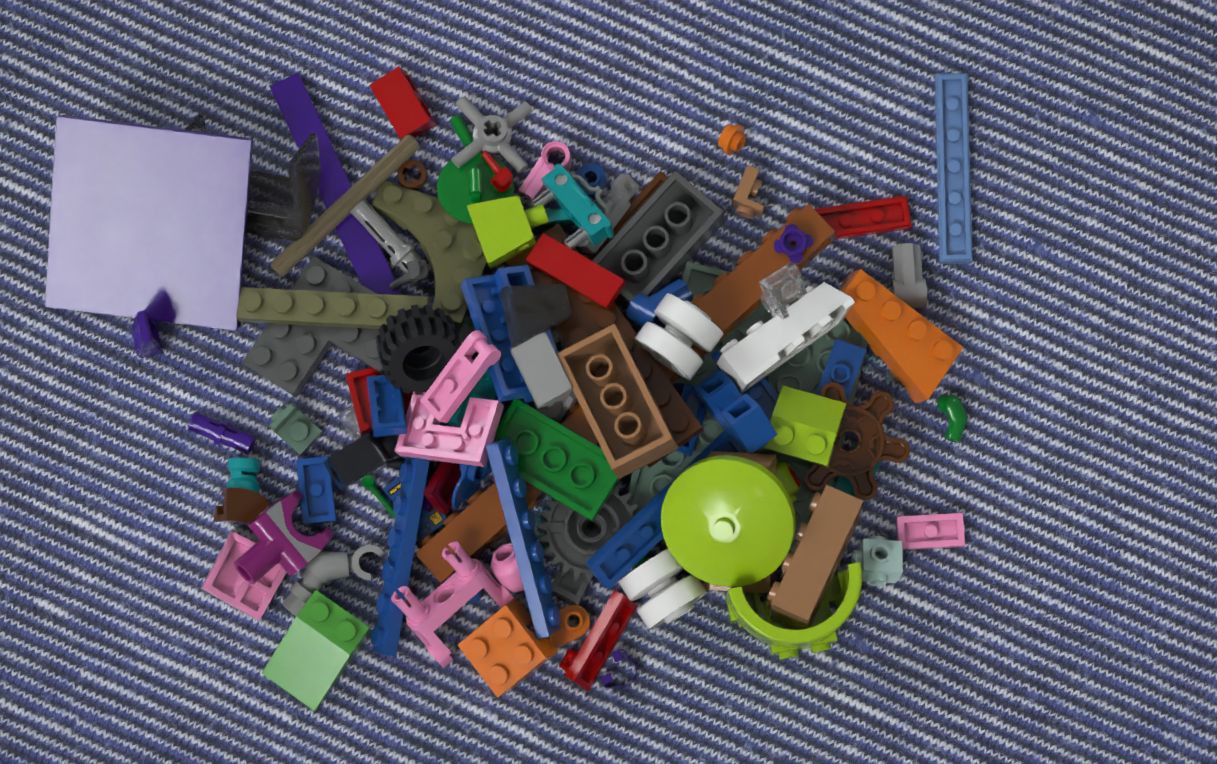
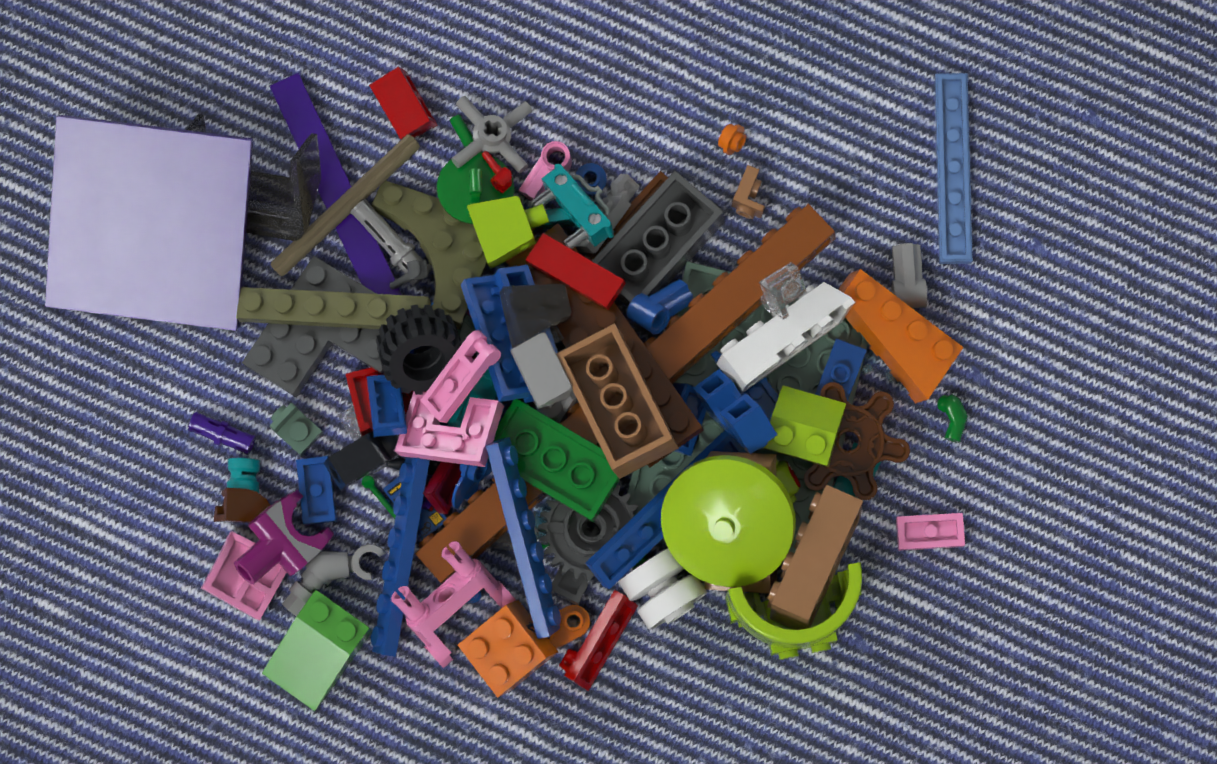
dark purple slope [131,311,163,358] -> none
reddish brown bush [397,160,427,191] -> none
bright pink head [490,544,524,592] -> none
dark purple piece [601,649,637,689] -> none
white wheel [634,293,723,380] -> none
dark purple plate [774,224,813,263] -> none
red tile [814,195,912,240] -> none
light aqua brick [852,536,903,586] -> none

